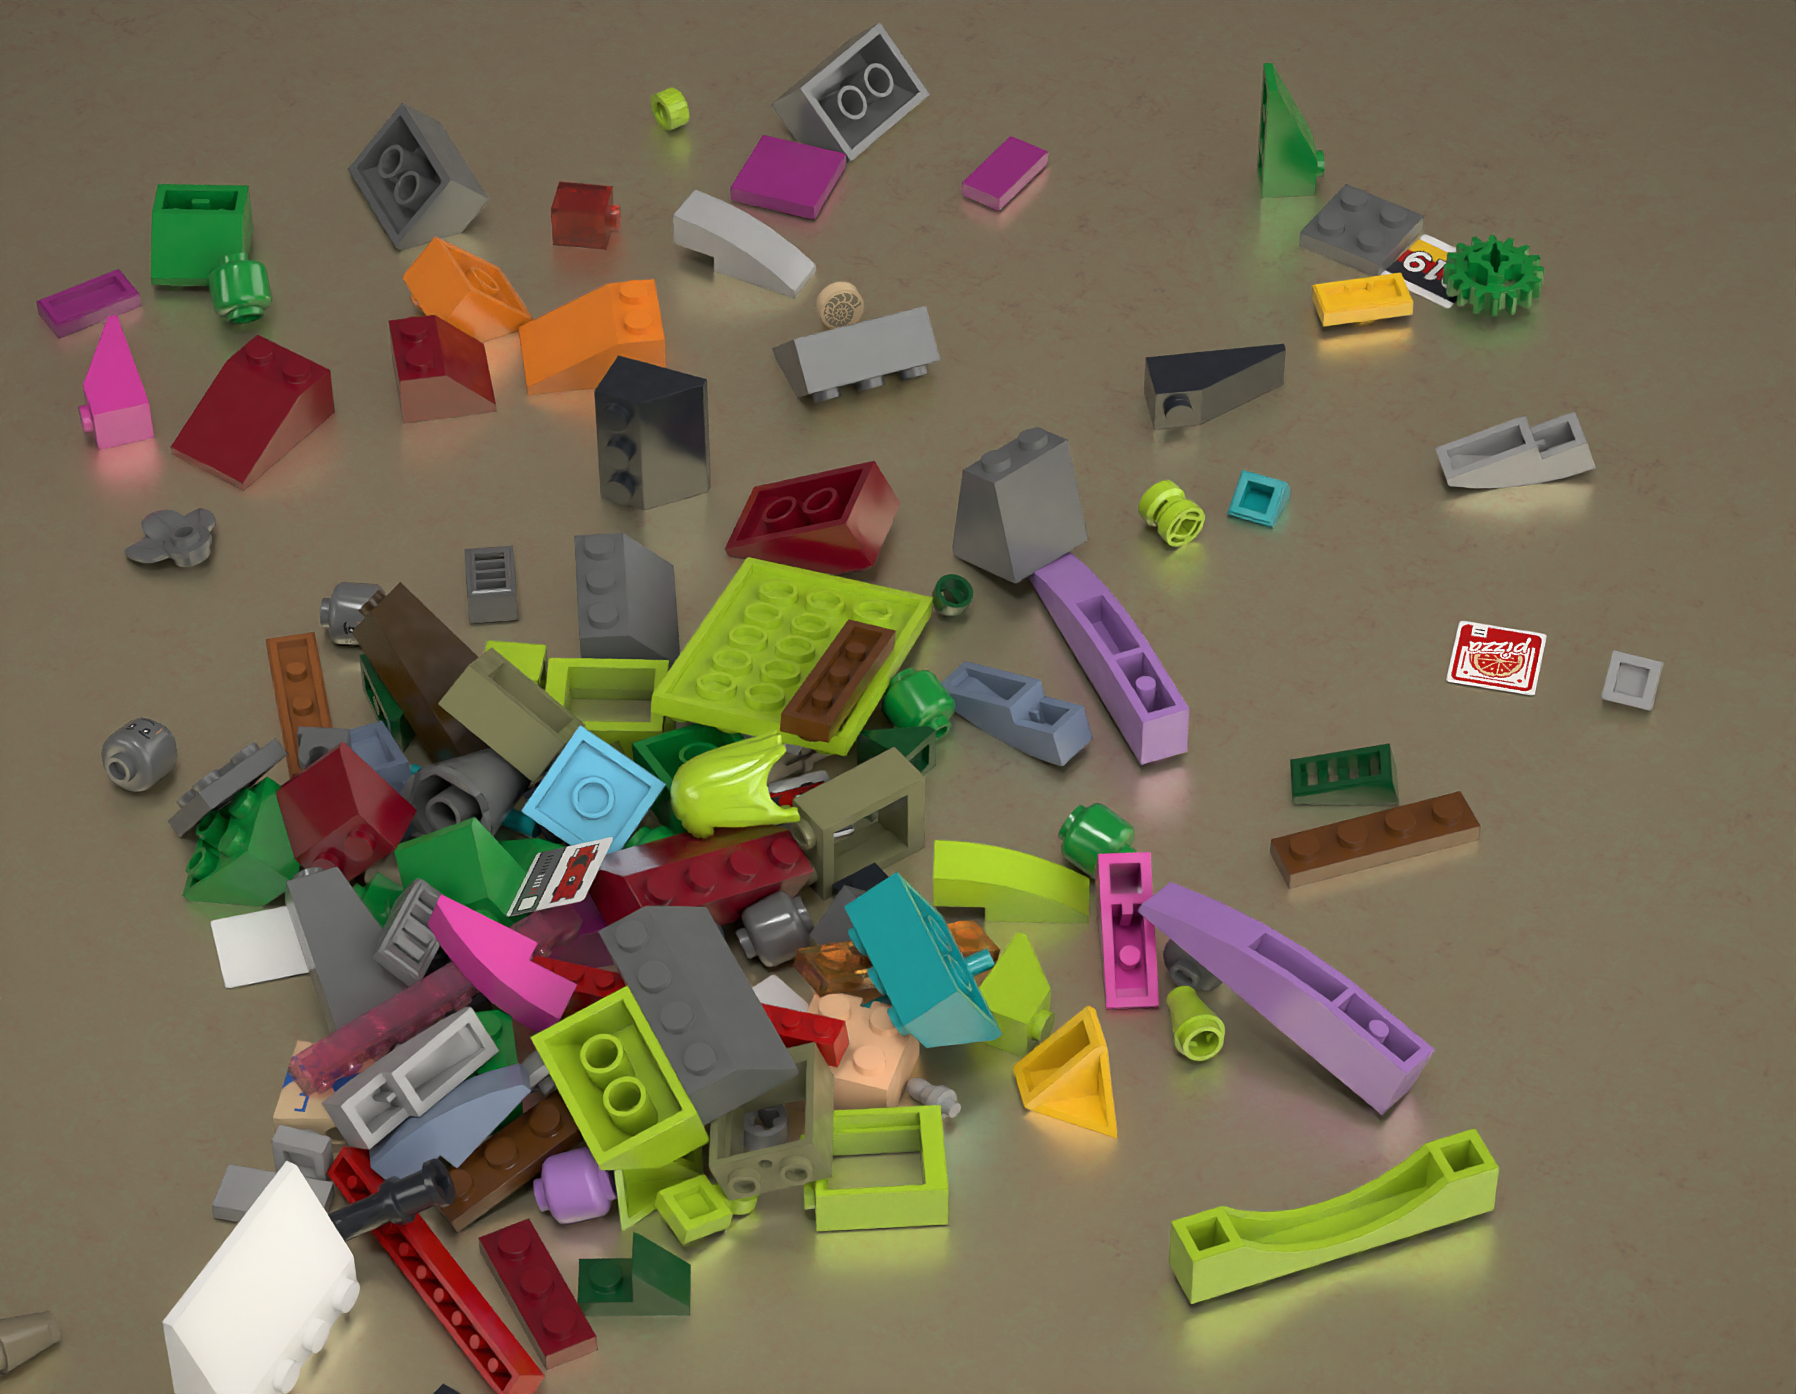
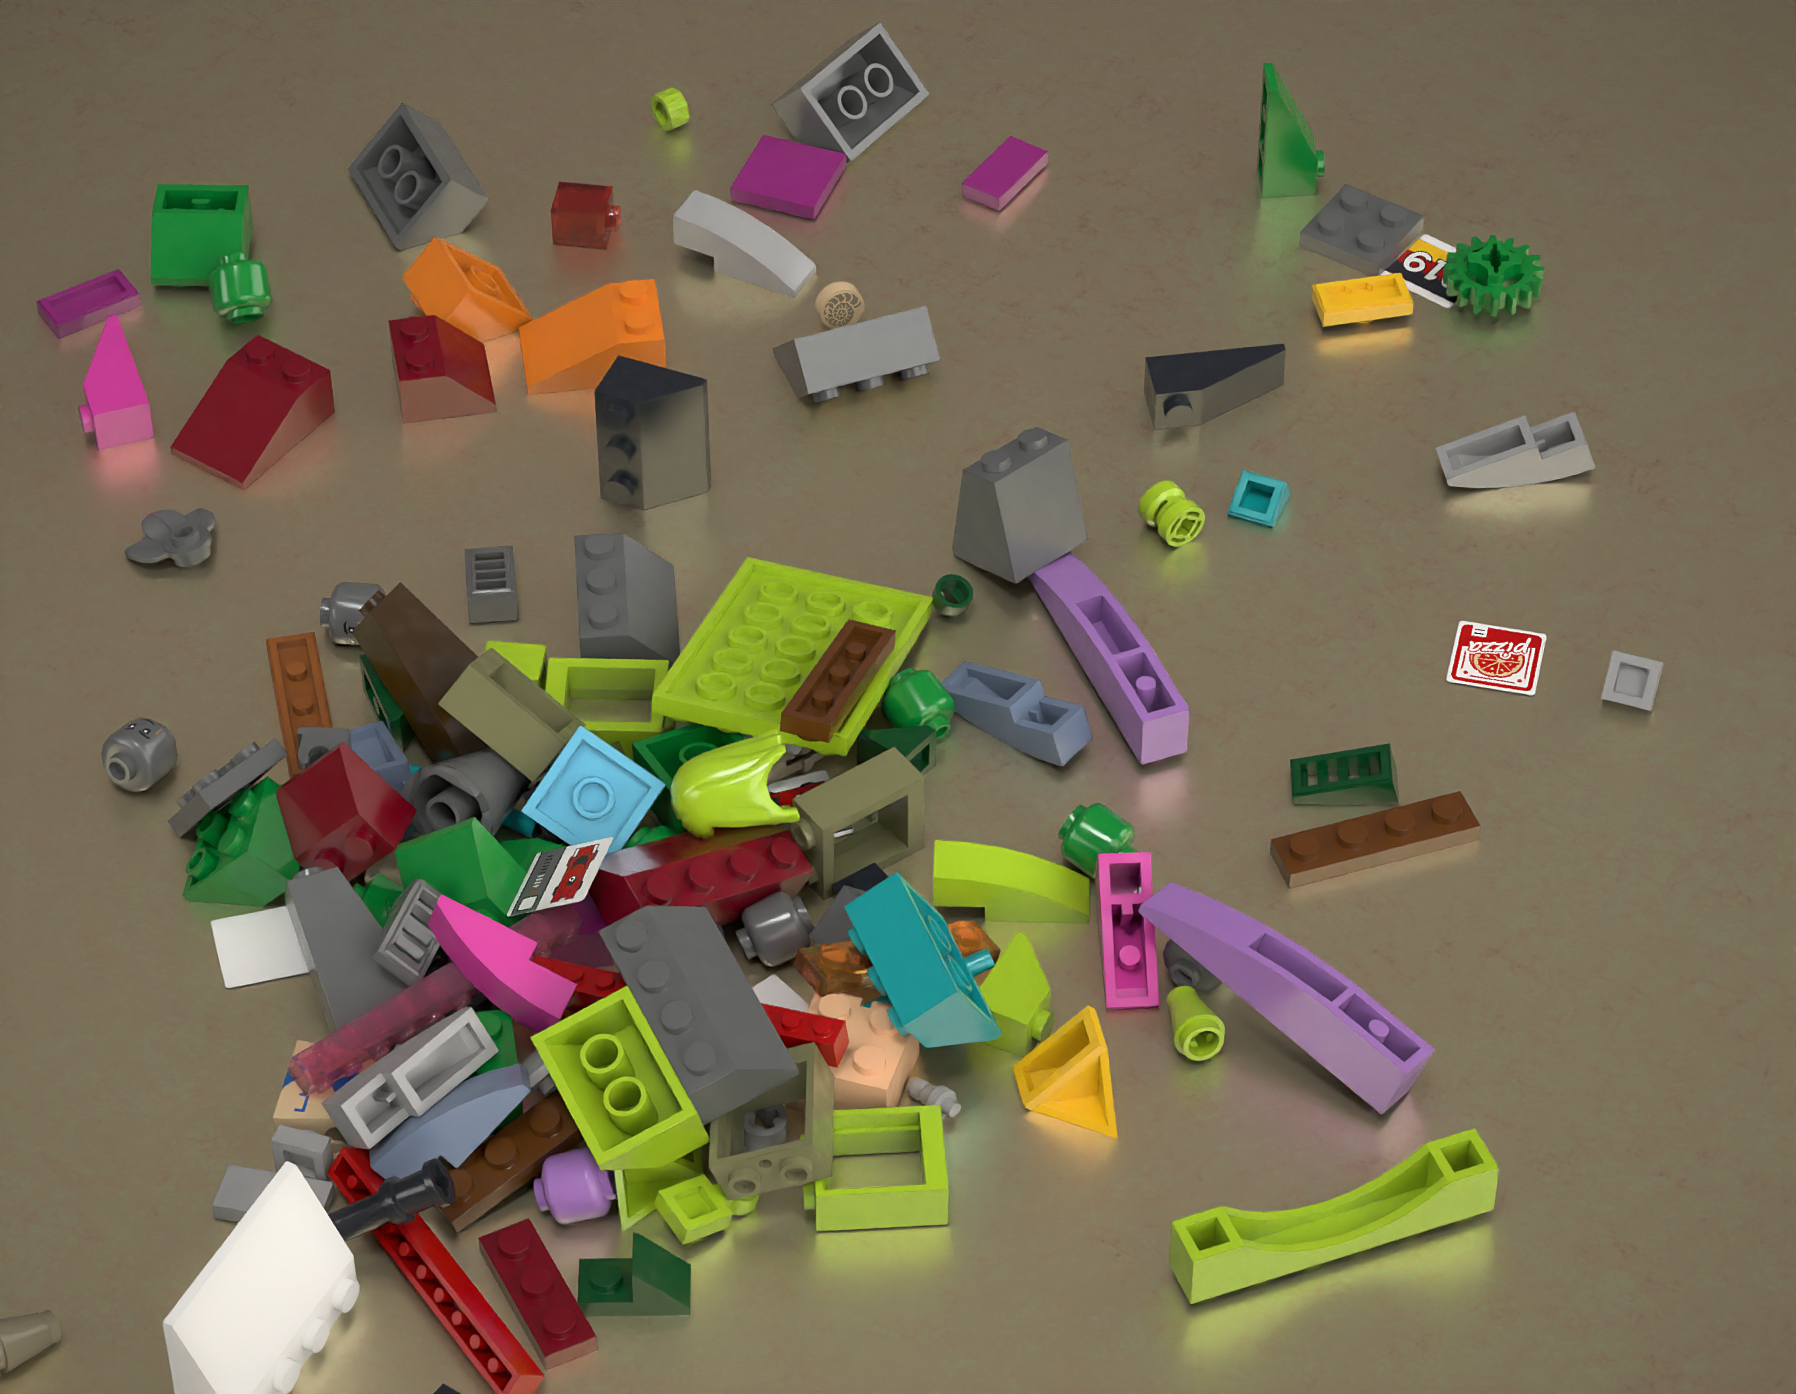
dark red slope [724,461,901,575] -> none

